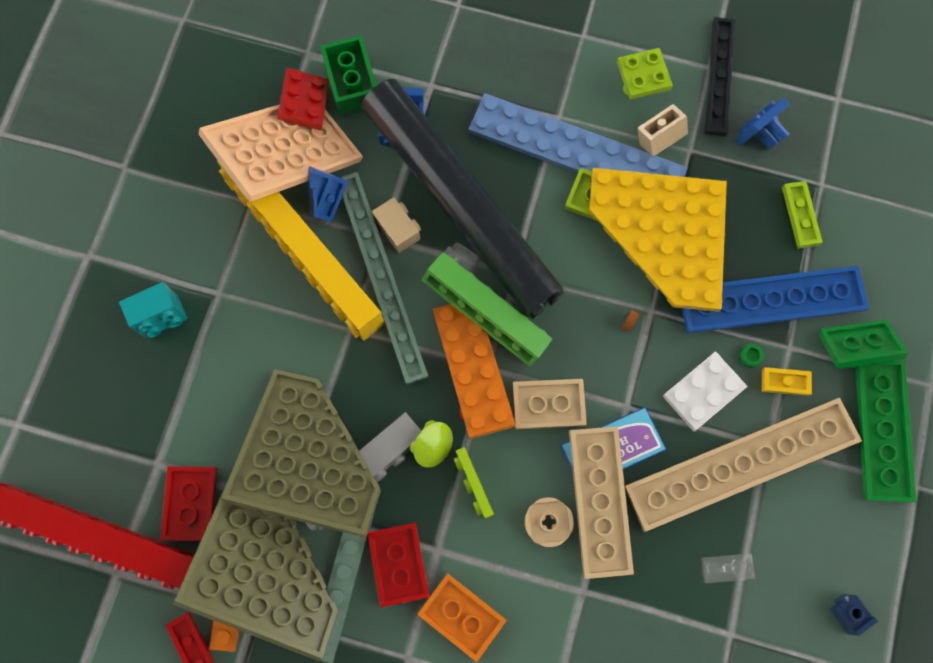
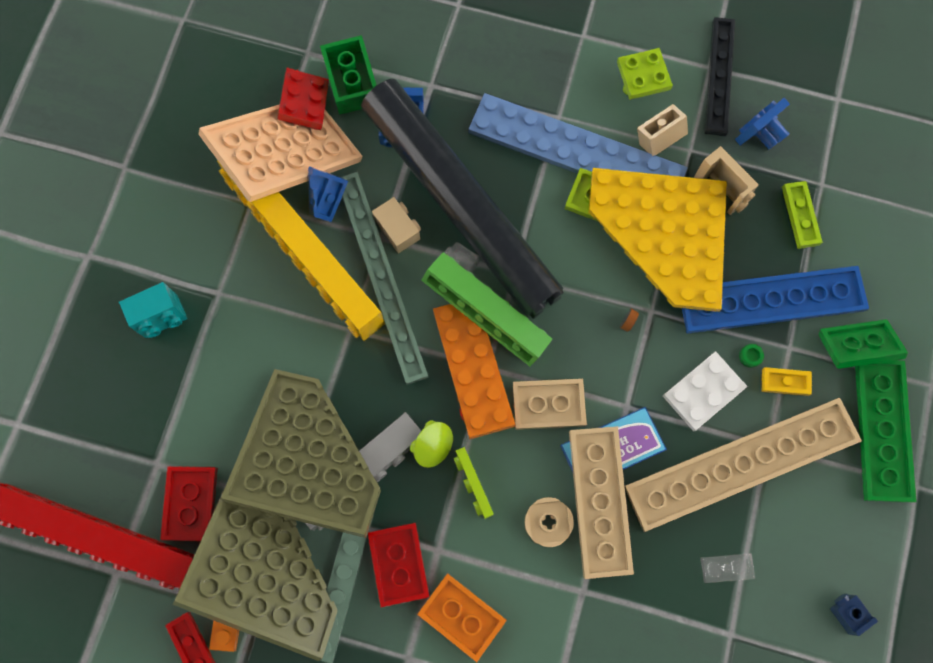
none -> tan panel [694,146,759,215]

